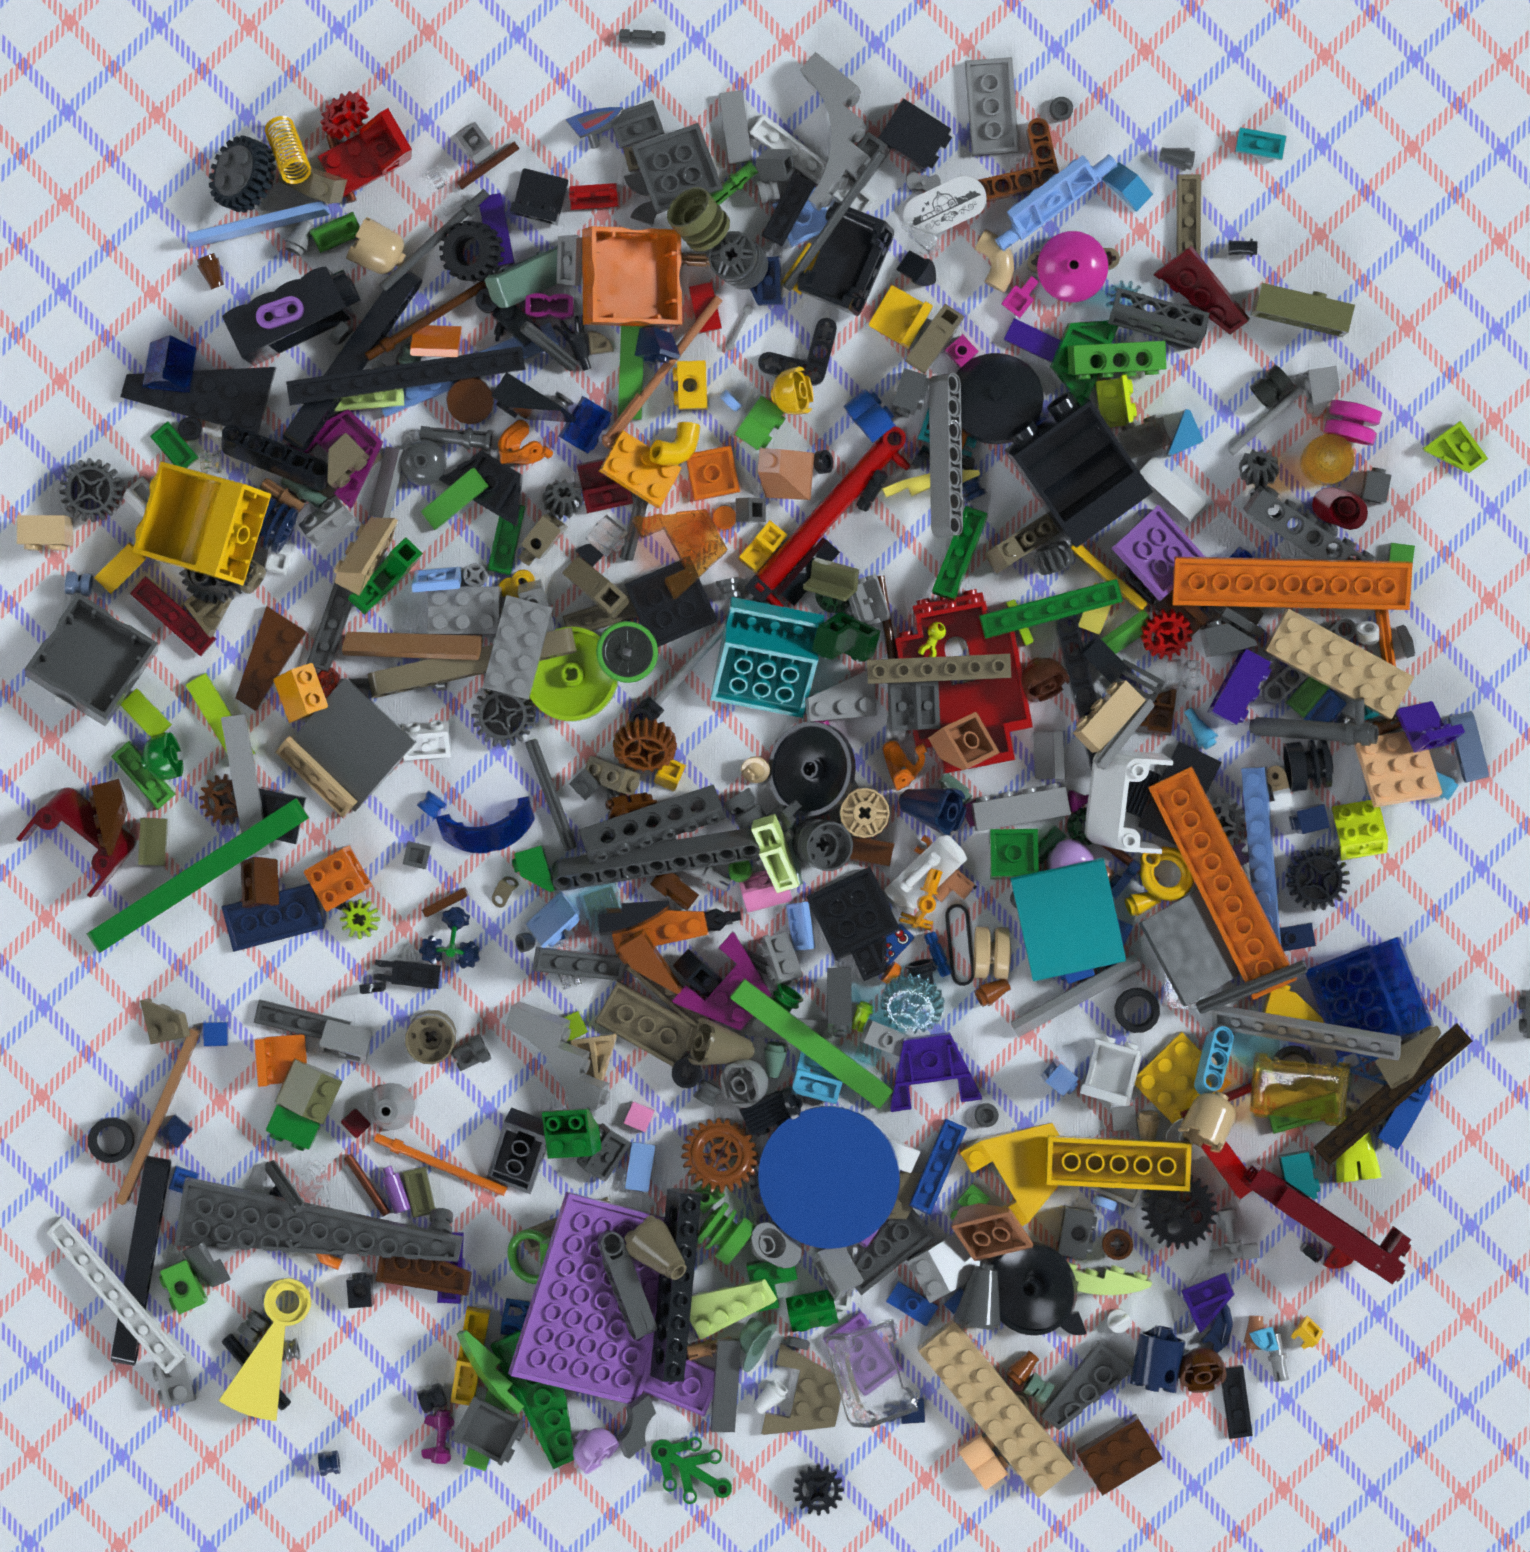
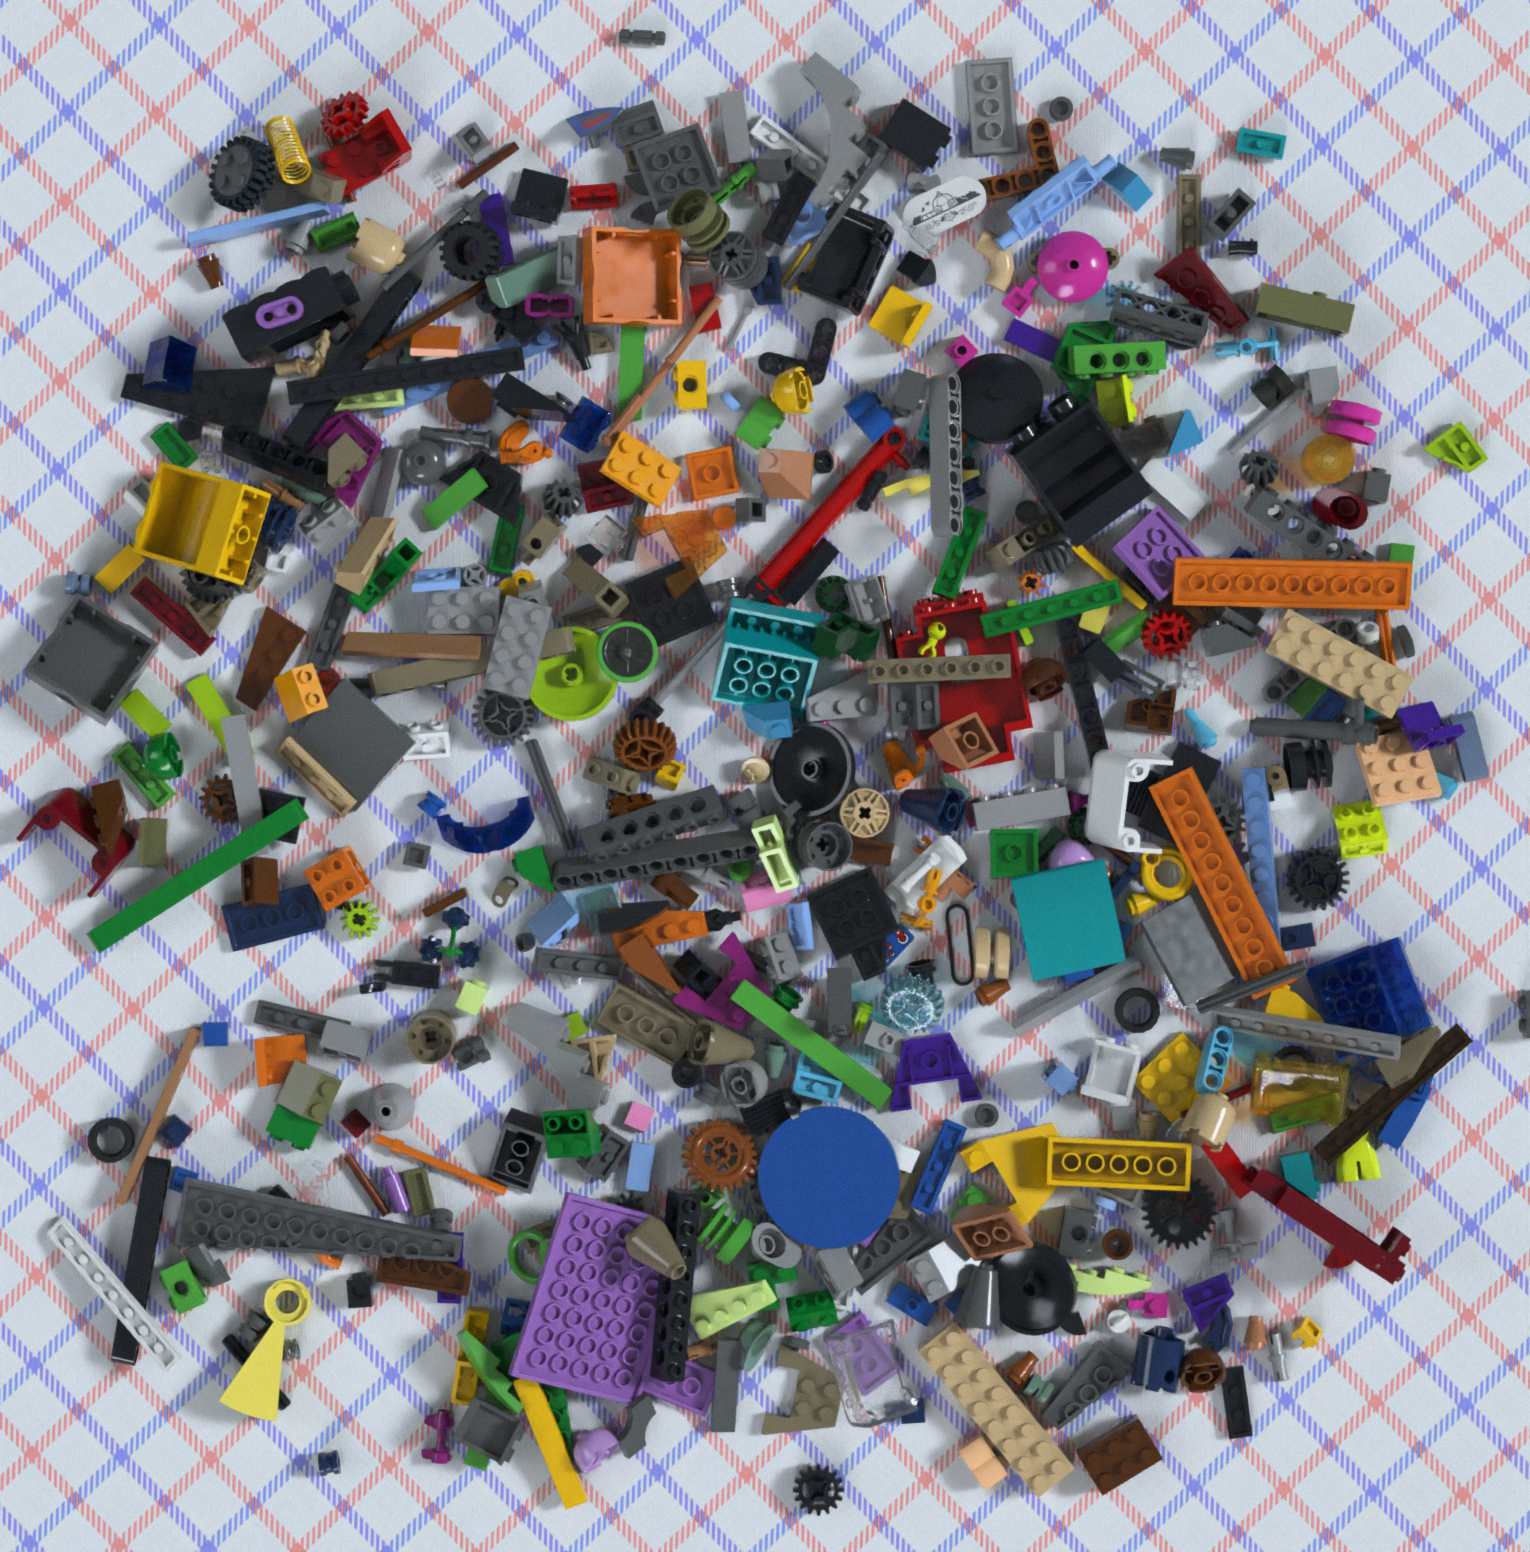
tan brick [17,515,73,551] -> none
dark grey gear [59,458,124,522] -> none
dark tan wing [140,998,191,1044] -> none
light grey bracket [152,1354,196,1409] -> none
dark grey axle [265,1160,305,1213] -> none
black wheel [417,1383,448,1414] -> none
dark grey axle [520,321,578,371] -> none
dark grey plate [569,768,601,801] -> none
dark grey piece [597,1230,657,1340] -> none
dark blue slope [634,327,680,365] -> none
yellow cylinder [649,422,700,466] -> none
green plant [651,1436,732,1504] -> none
yellow slope [738,520,788,574] -> none
white cone [753,1379,788,1414] -> none
olive panel [803,557,859,601] -> none
orange tile [881,961,902,985] -> none
dark tan slope [905,304,965,374] -> none
blue axle [924,932,952,977] -> none
tan brick [1073,680,1145,753] -> none
light grey axle [1094,698,1154,770] -> none
dark purple brick [1207,649,1272,725] -> none
medium azure tile [1249,1327,1279,1351] -> none
dark blue brick [1289,804,1330,834] -> none
black tile [1300,1242,1323,1263] -> none
none -> tan pin [275,329,330,378]
none -> yellowish green brick [455,978,489,1016]
none -> yellow tile [513,1378,588,1510]
none -> black gear [615,1191,644,1210]
none -> dark azure slope [742,701,793,740]
none -> pearl dark grey plate [1015,500,1039,524]
none -> orange gear [1017,567,1046,597]
none -> dark pink plate [1126,1292,1169,1318]
none -> dark grey brick [1204,188,1256,242]
none -> medium azure pin [1213,326,1281,361]

